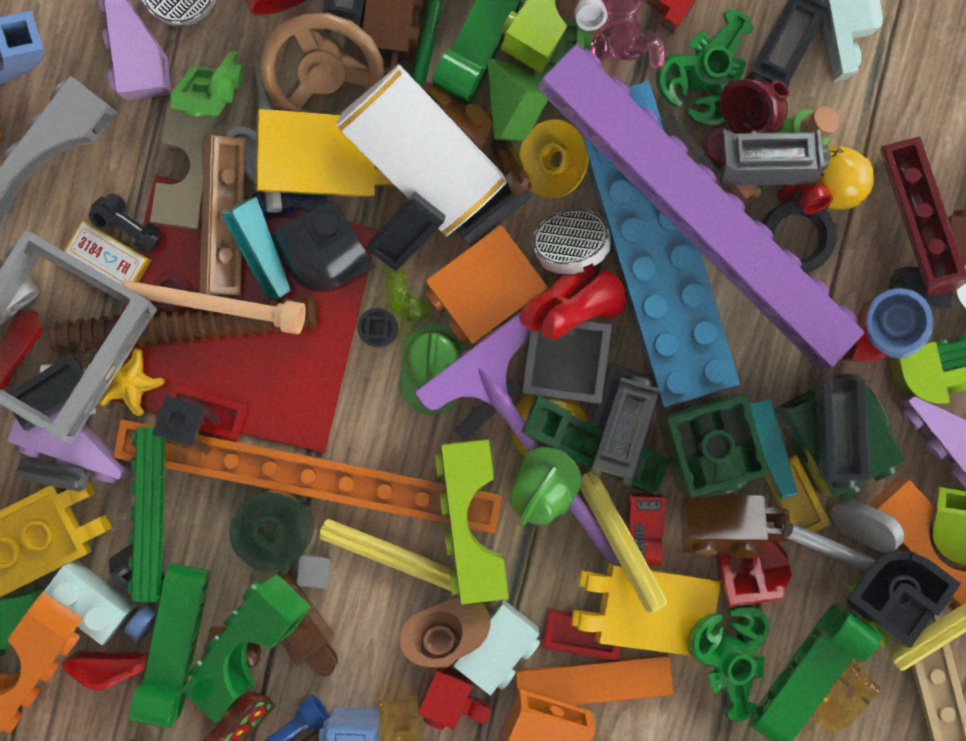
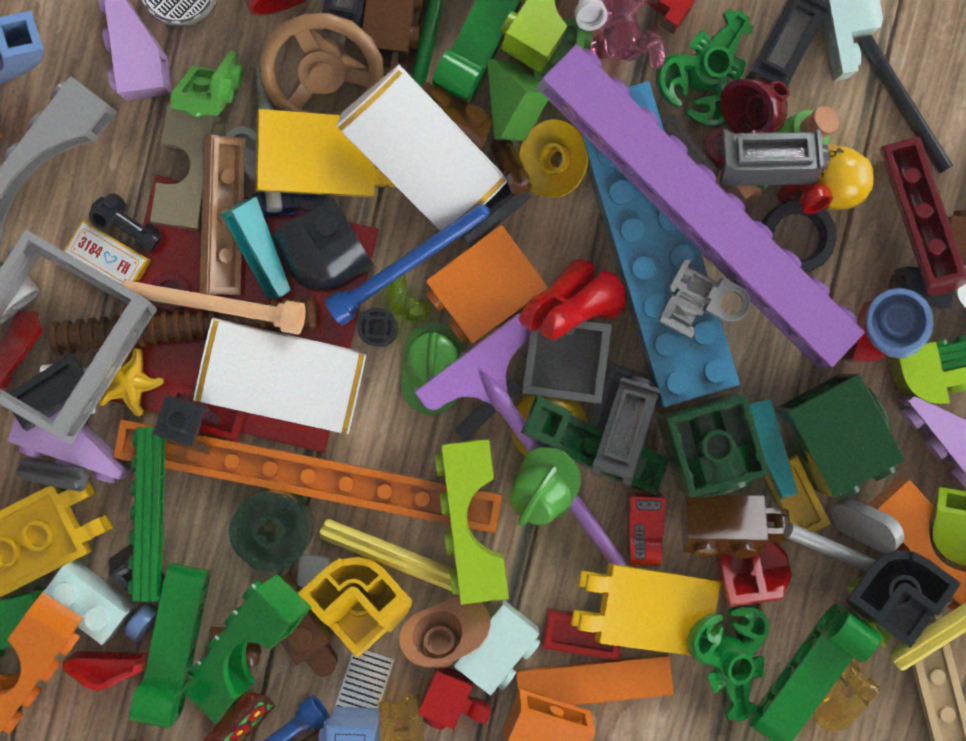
black tile [366,192,446,271] -> none
tile [532,209,611,274] -> none
light yellow axle [580,471,667,613] -> none
black window [812,377,870,488] -> none
none -> white slope [193,318,367,435]
none -> yellow brick [298,557,412,658]
none -> blue piece [325,204,490,326]
none -> white sticker [334,650,394,708]
none -> light grey piece [657,260,751,338]
none -> black bar [858,35,953,174]

